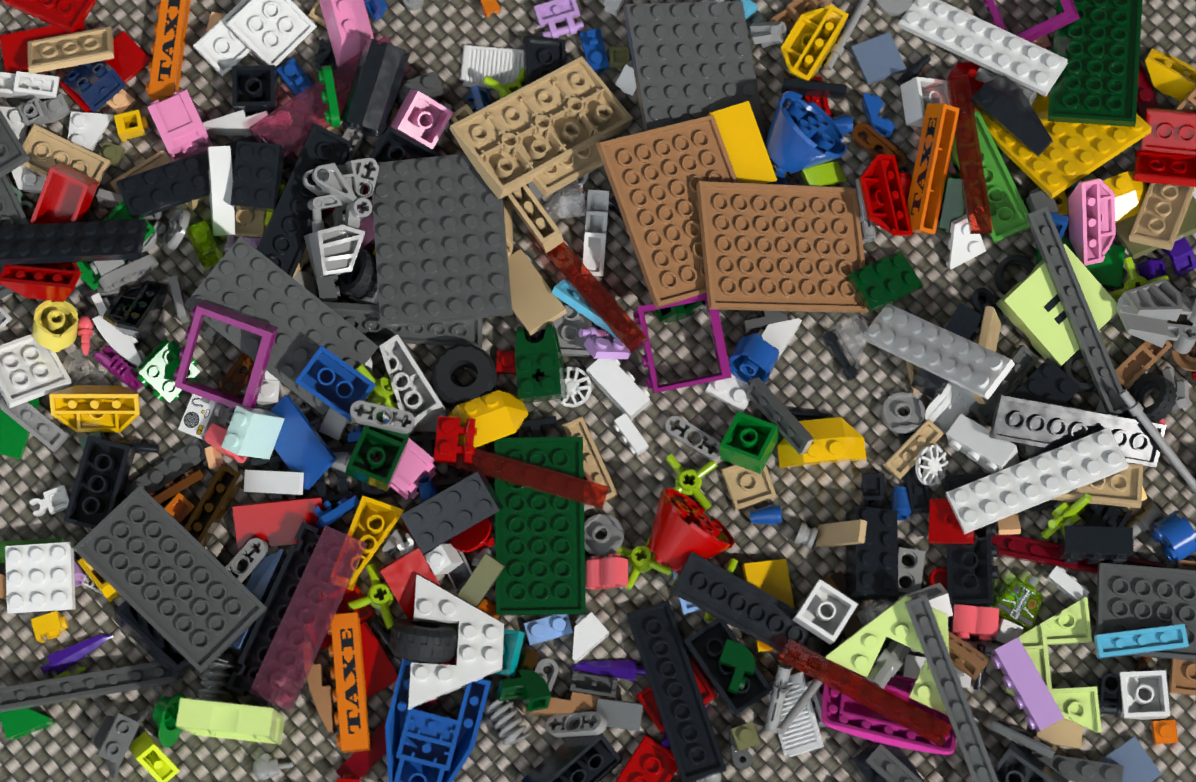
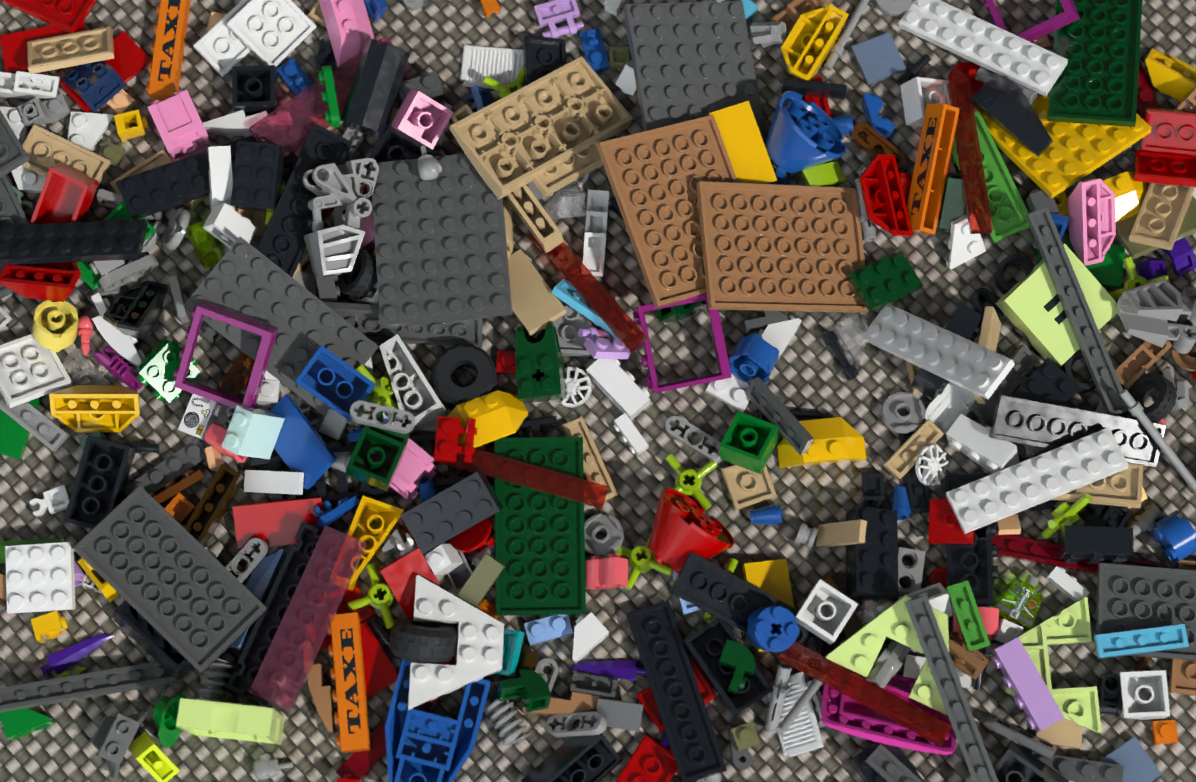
none -> white brick [202,203,258,248]
none -> light grey piece [418,146,442,180]
none -> blue brick [747,606,799,652]
none -> bright green plate [946,581,990,652]

